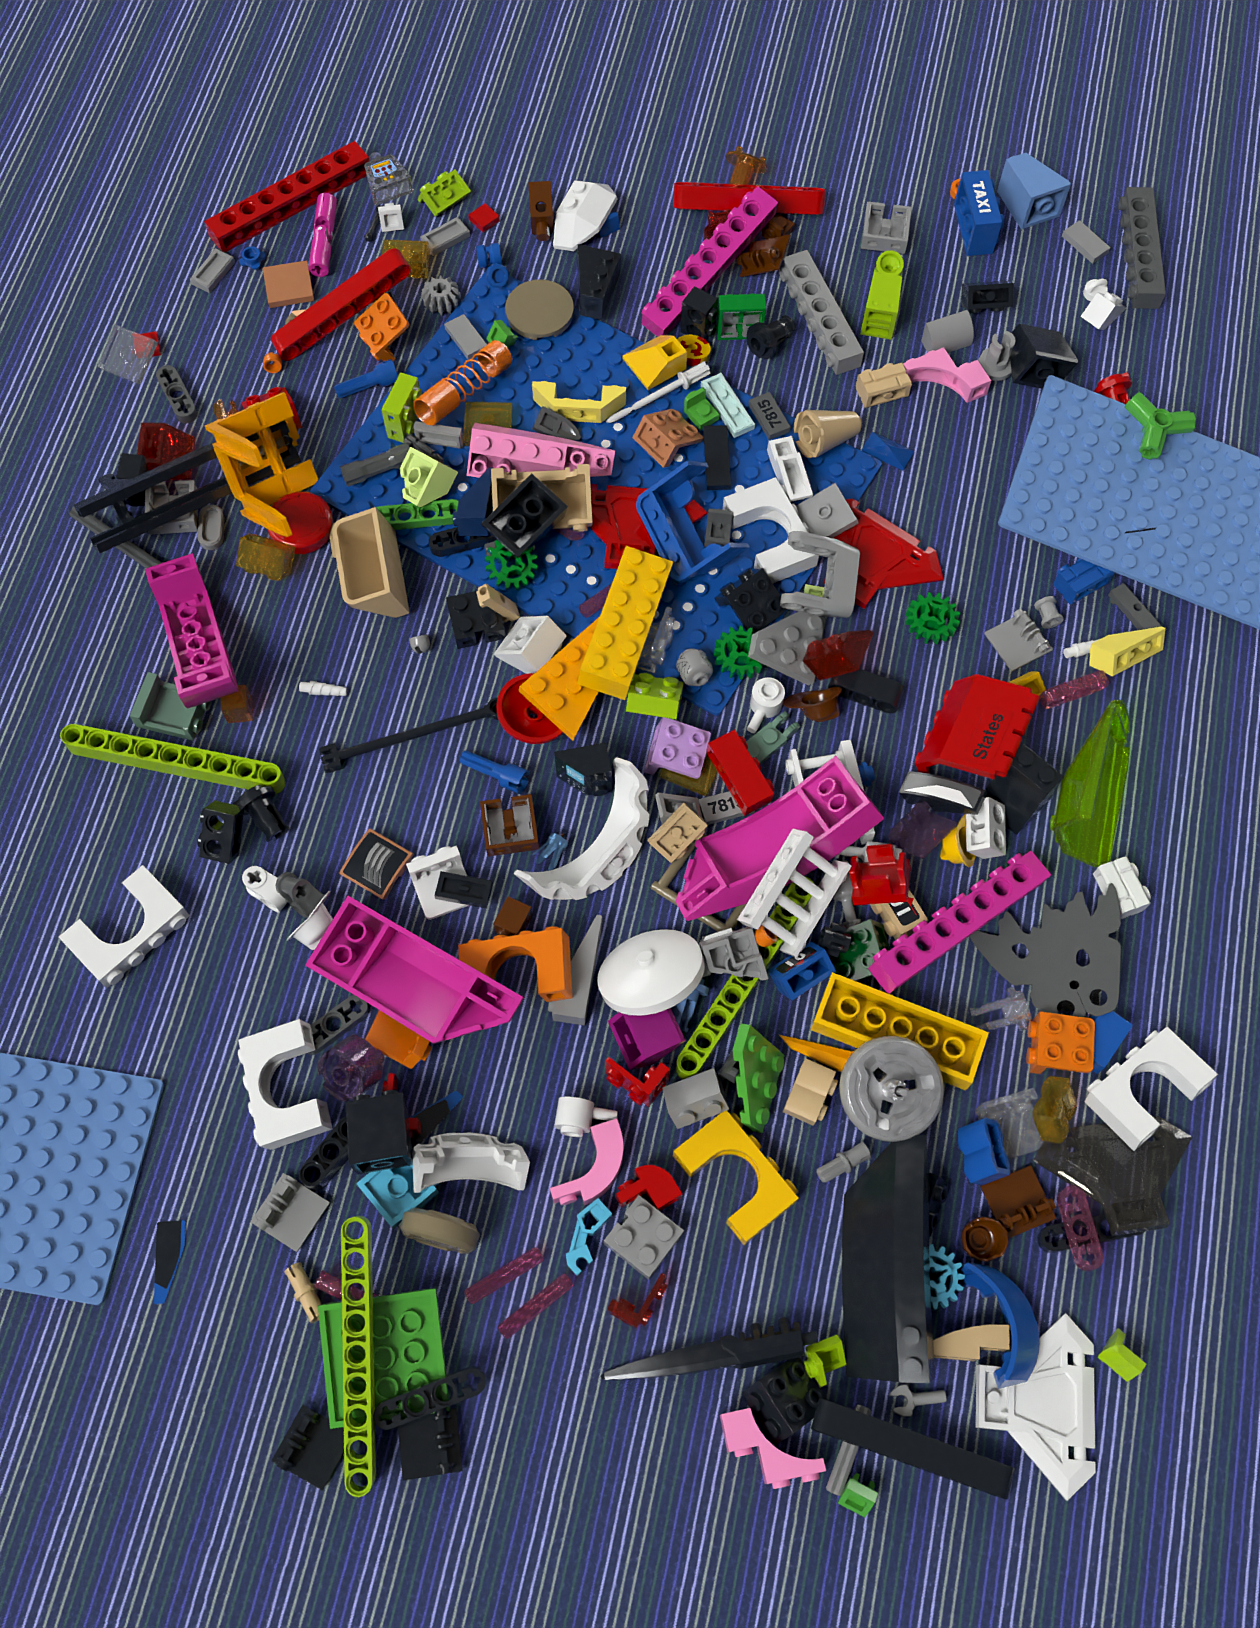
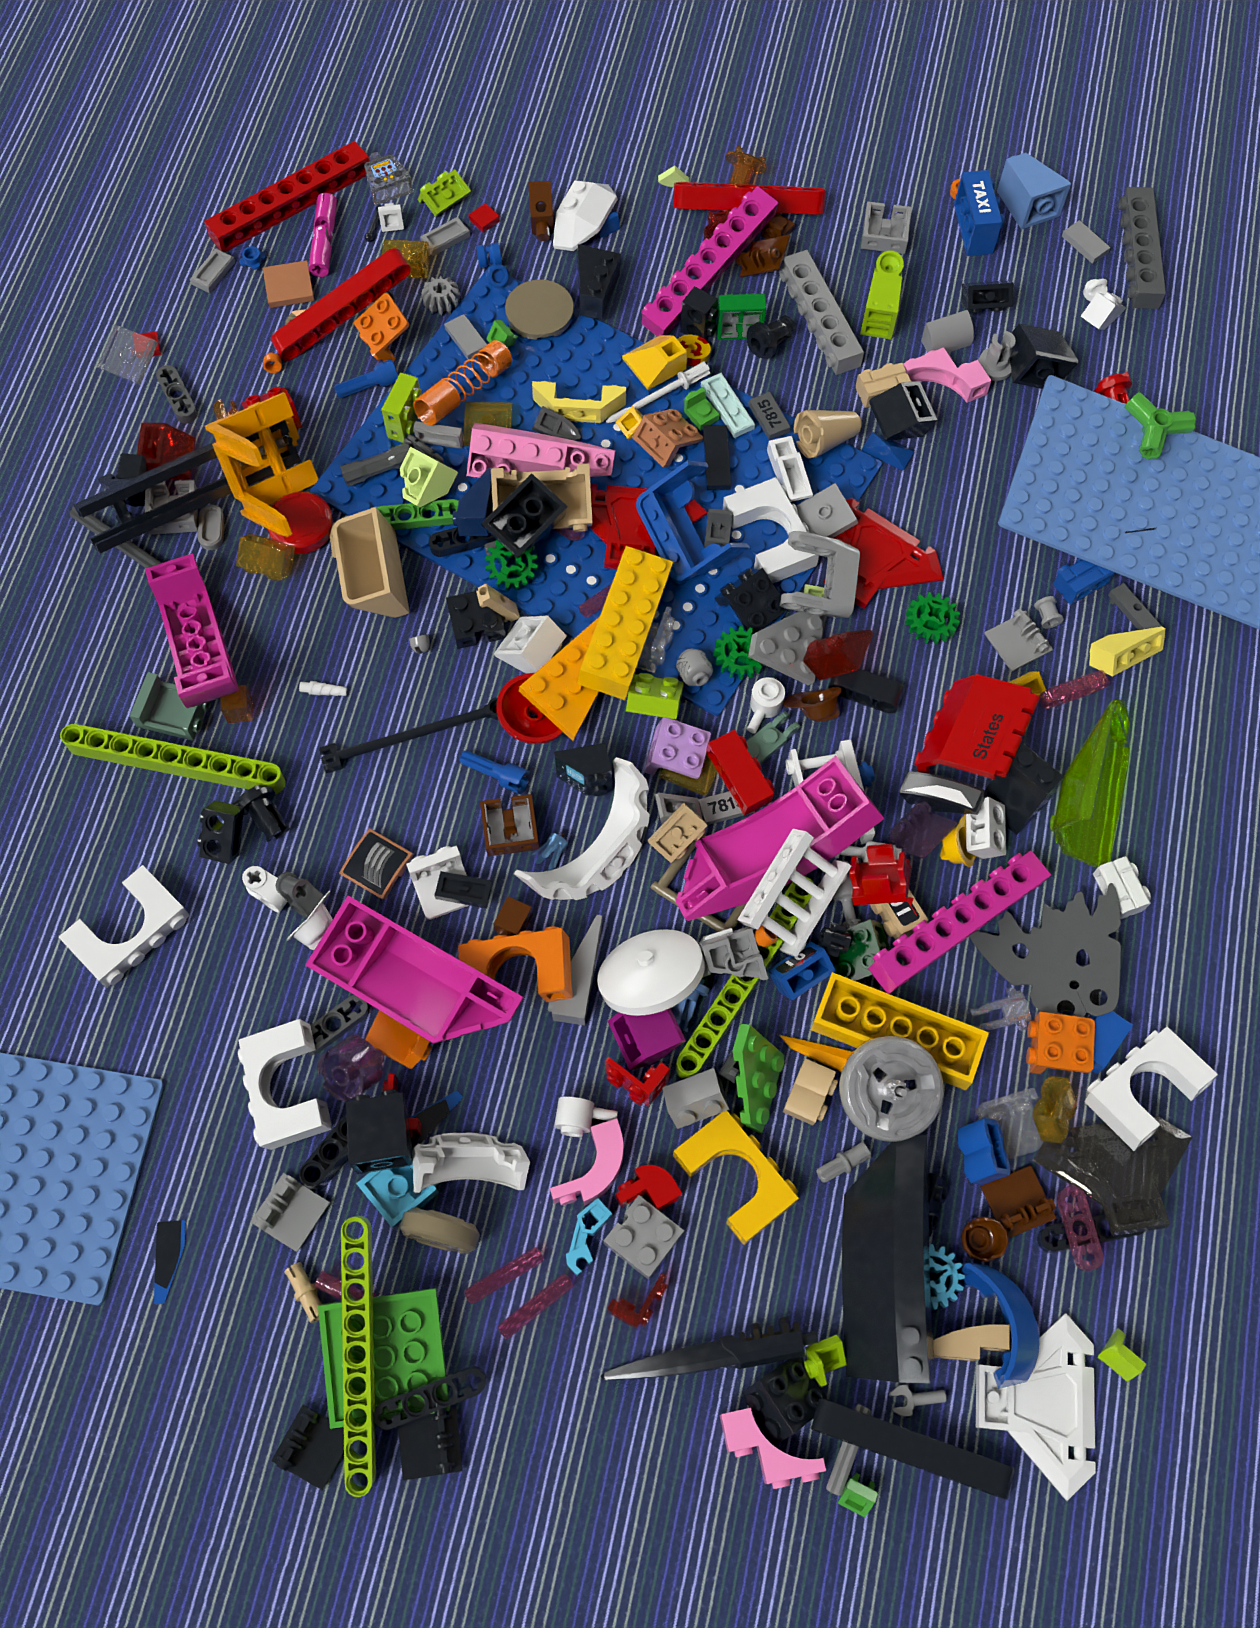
white animal [1063,639,1099,658] -> none
none -> yellow slope [615,406,643,439]
none -> yellowish green tile [658,166,689,187]
none -> black slope [869,381,937,441]

